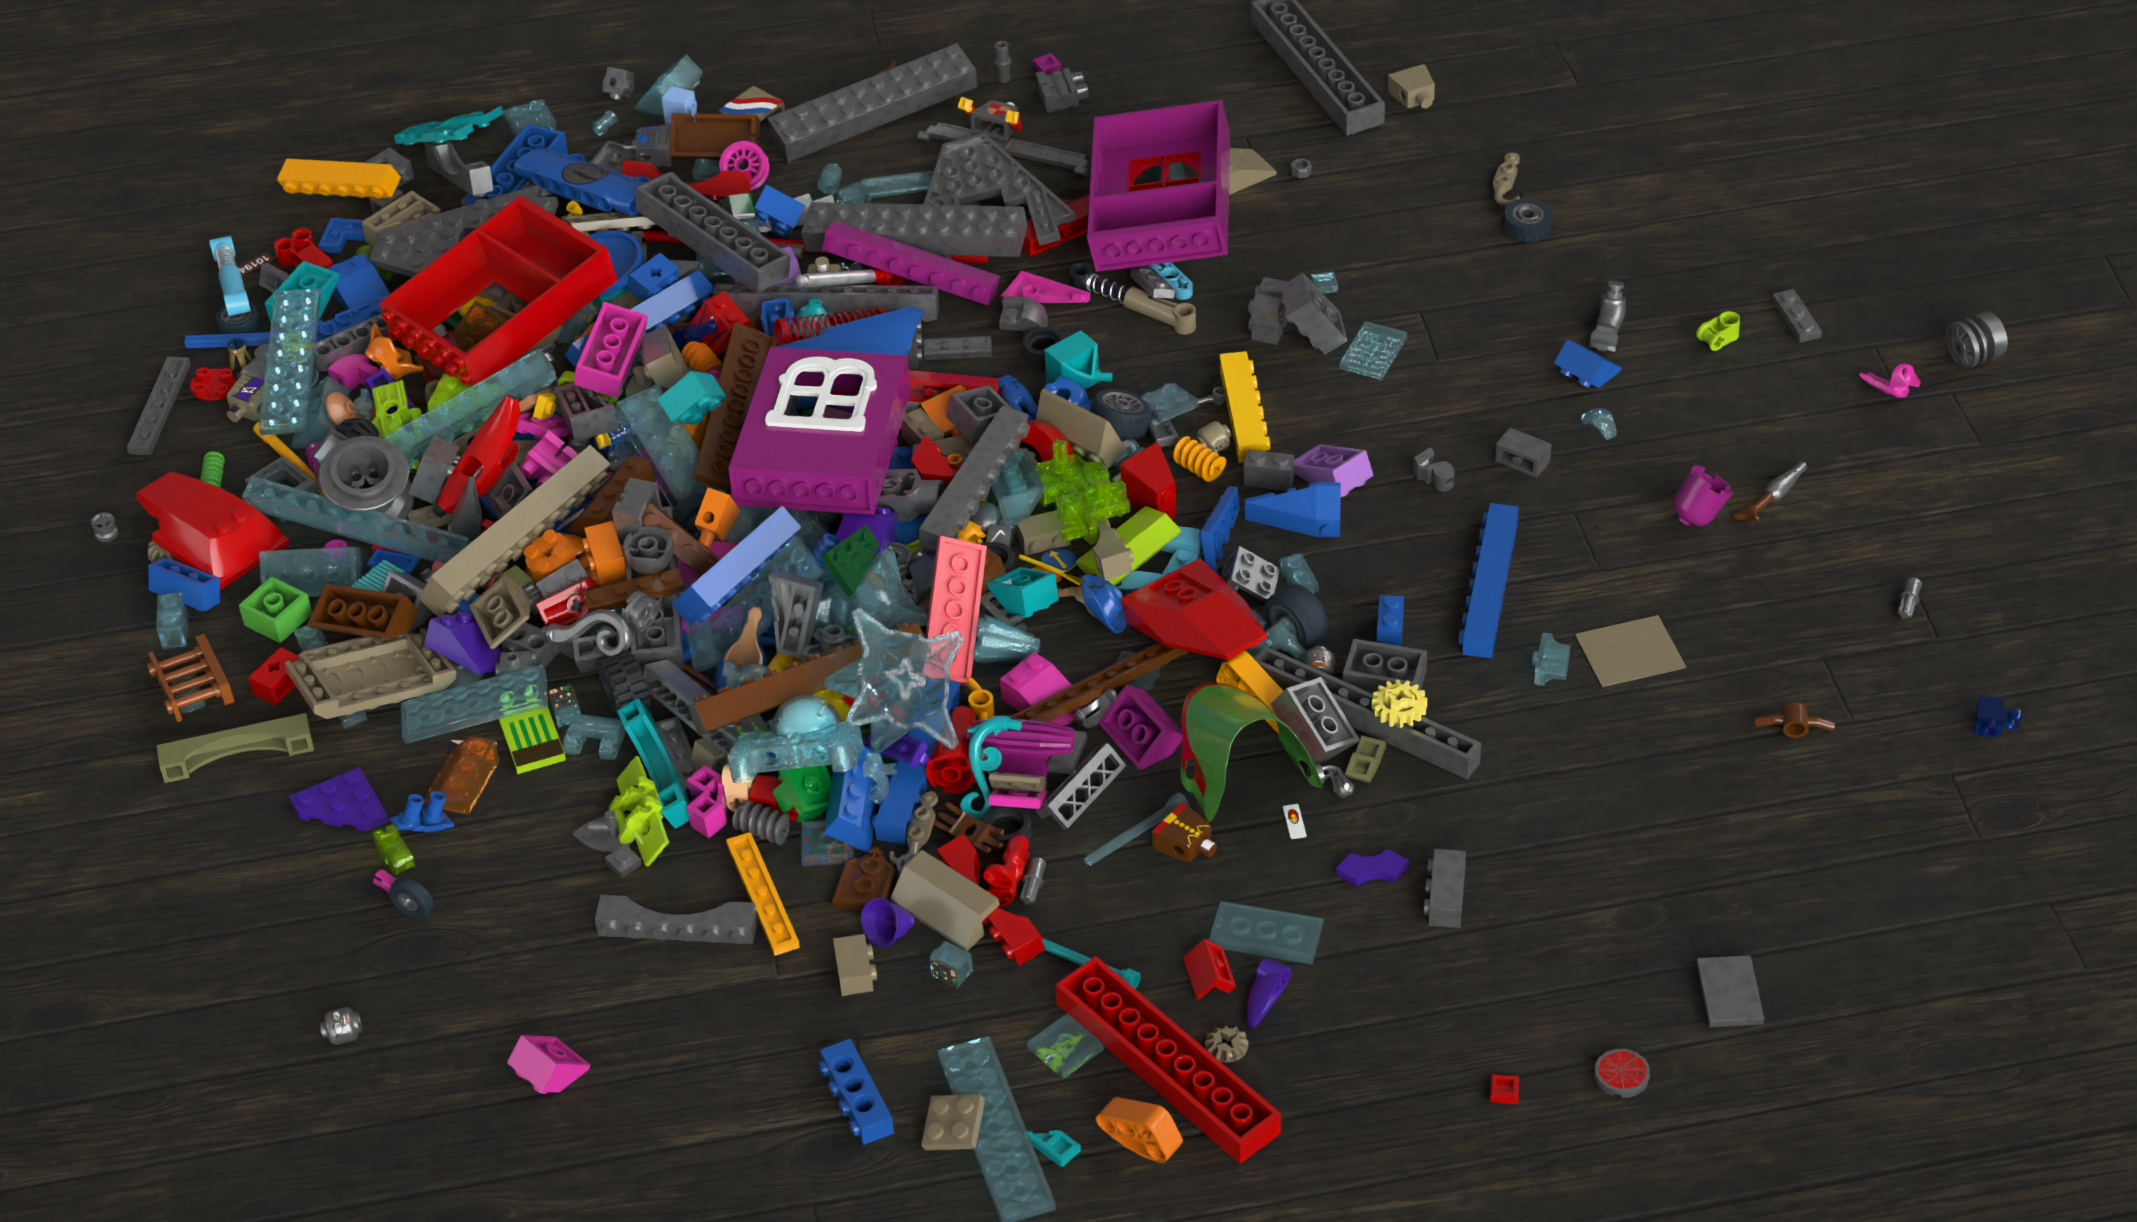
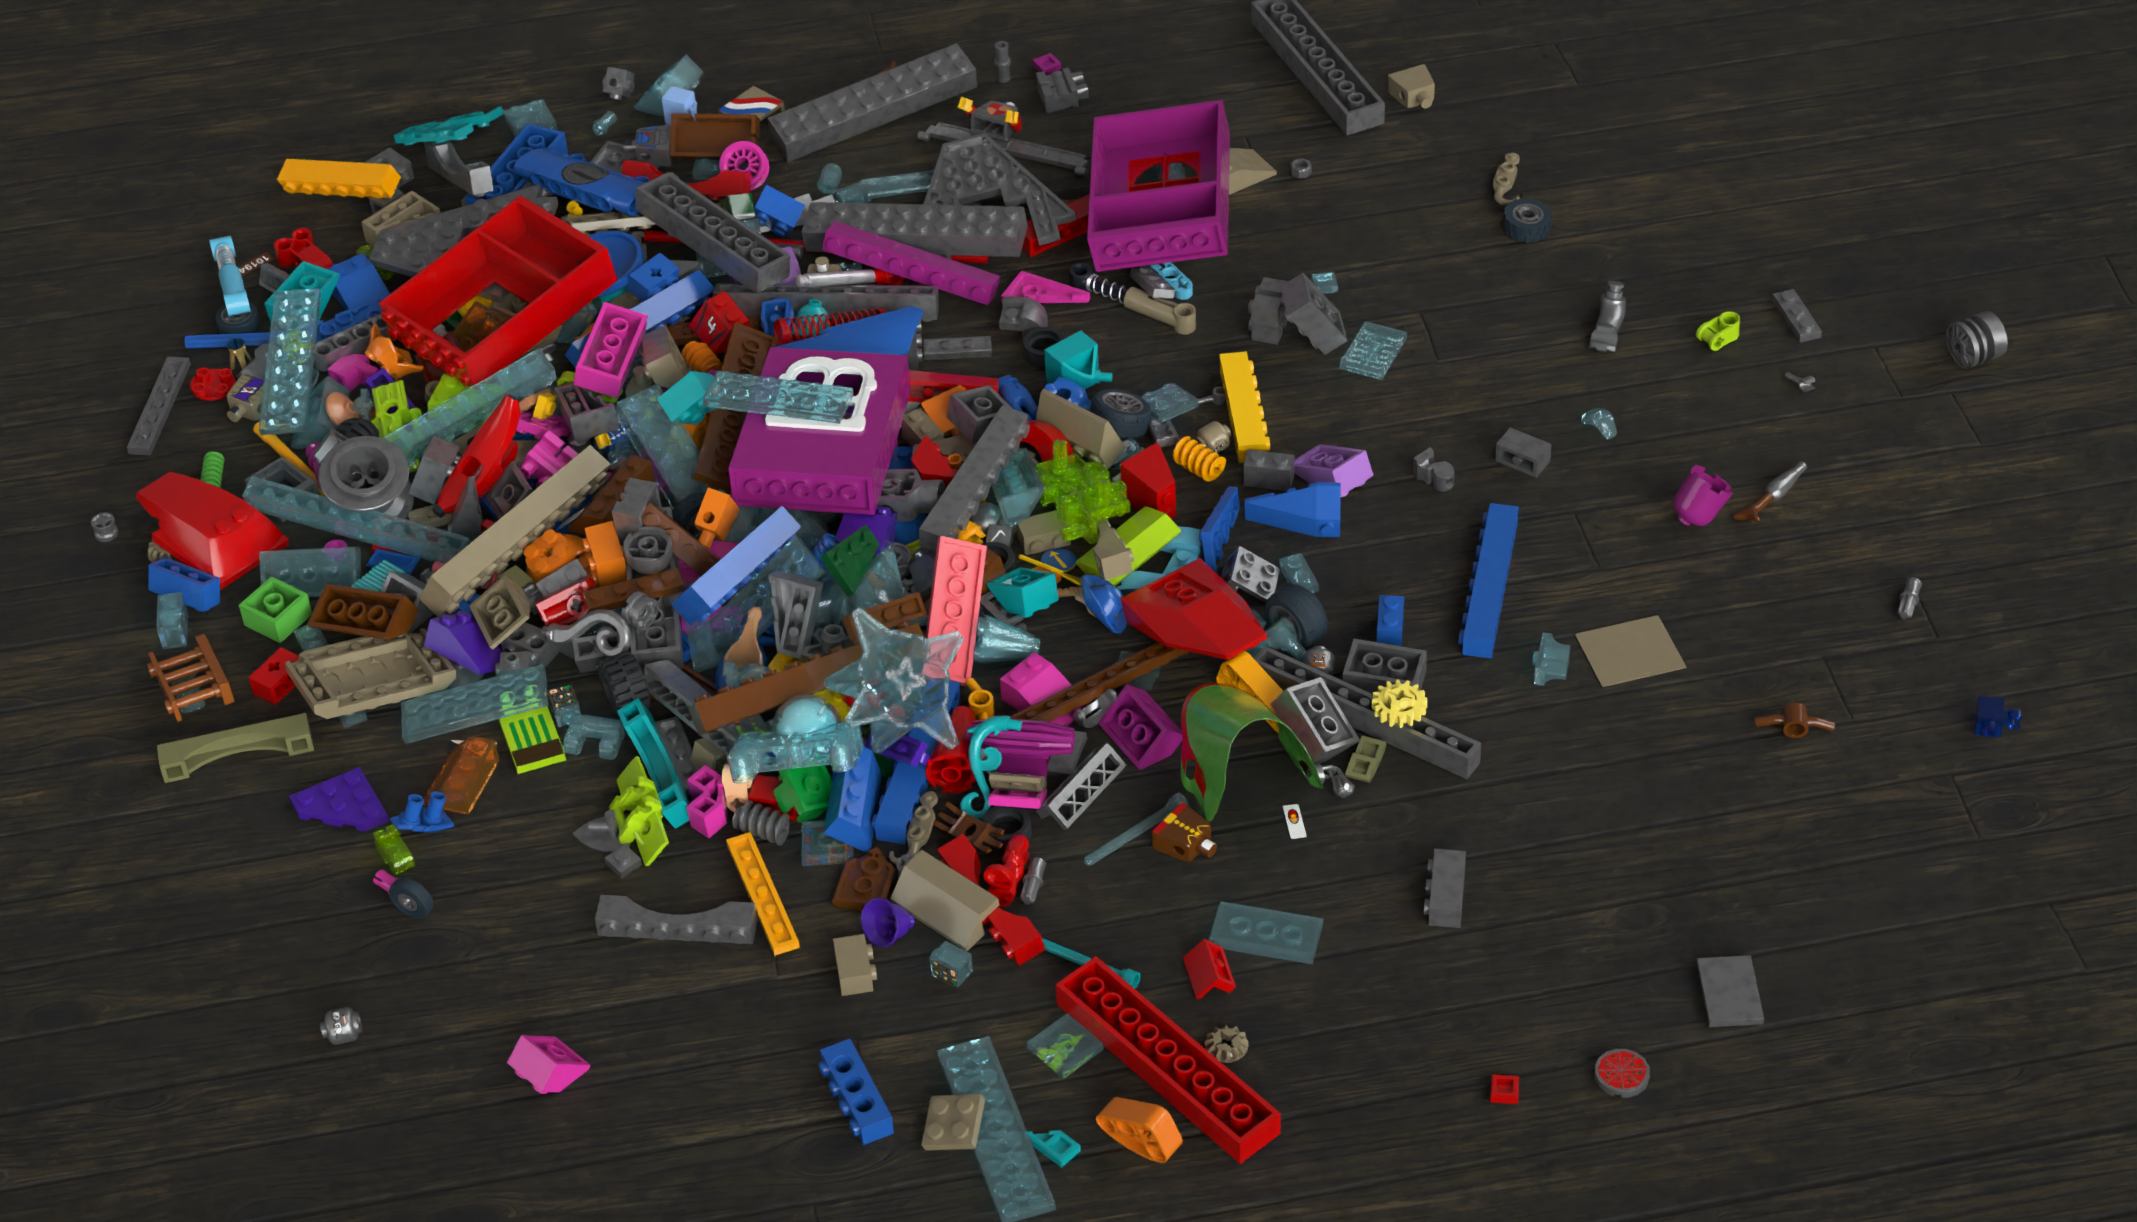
blue plate [318,218,366,253] -> none
clear blue pin [671,319,718,351] -> none
clear light blue piece [863,753,898,804] -> none
dark purple piece [1247,958,1291,1029] -> none
dark purple tile [1336,849,1409,886] -> none
blue slope [1554,339,1622,388] -> none
dark pink hair [1859,363,1921,398] -> none
none -> clear light blue plate [702,371,854,424]
none -> reddish brown plate [842,592,927,642]
none -> flat silver hand [1785,372,1815,392]

